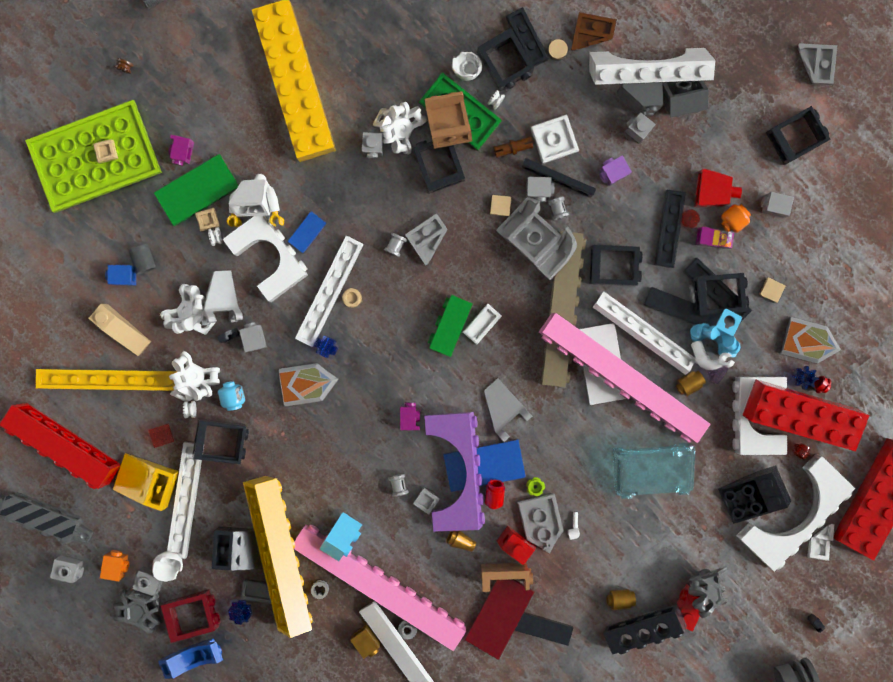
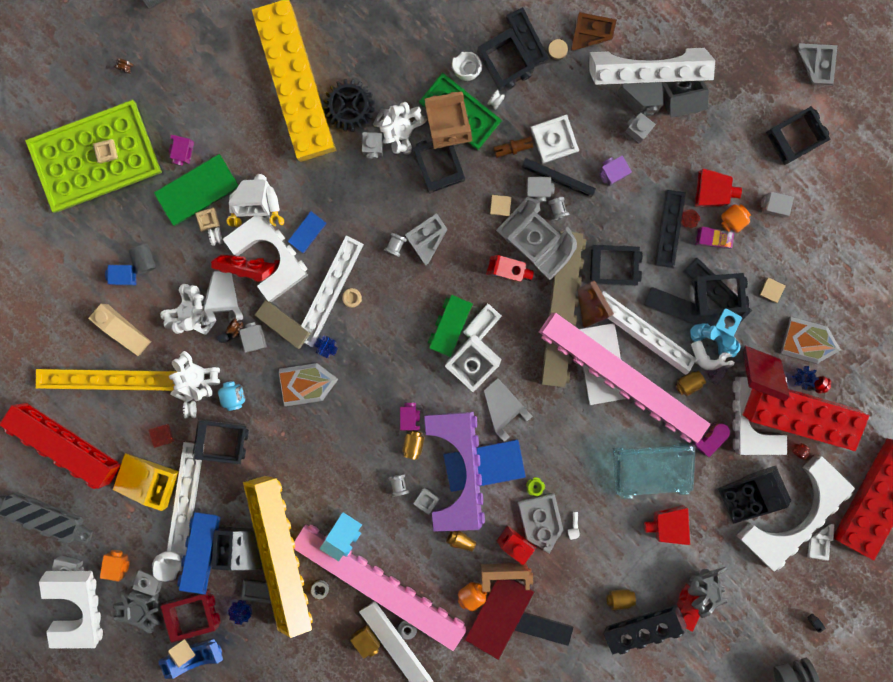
red brick [485,479,505,509] -> none
none -> white arch [39,571,103,648]
none -> tan tile [168,639,195,668]
none -> blue brick [177,512,221,595]
none -> red wing [211,254,280,281]
none -> reddish brown bush [225,318,243,338]
none -> dark tan tile [255,300,311,349]
none -> black gear [323,79,375,132]
none -> pearl gold brick [403,430,425,459]
none -> white brick [445,334,502,392]
none -> orange head [458,582,487,611]
none -> torso [486,255,534,282]
none -> reddish brown wing [577,280,614,328]
none -> red torso [644,505,690,545]
none -> magenta leg [691,423,730,457]
none -> dark red tile [743,345,790,401]

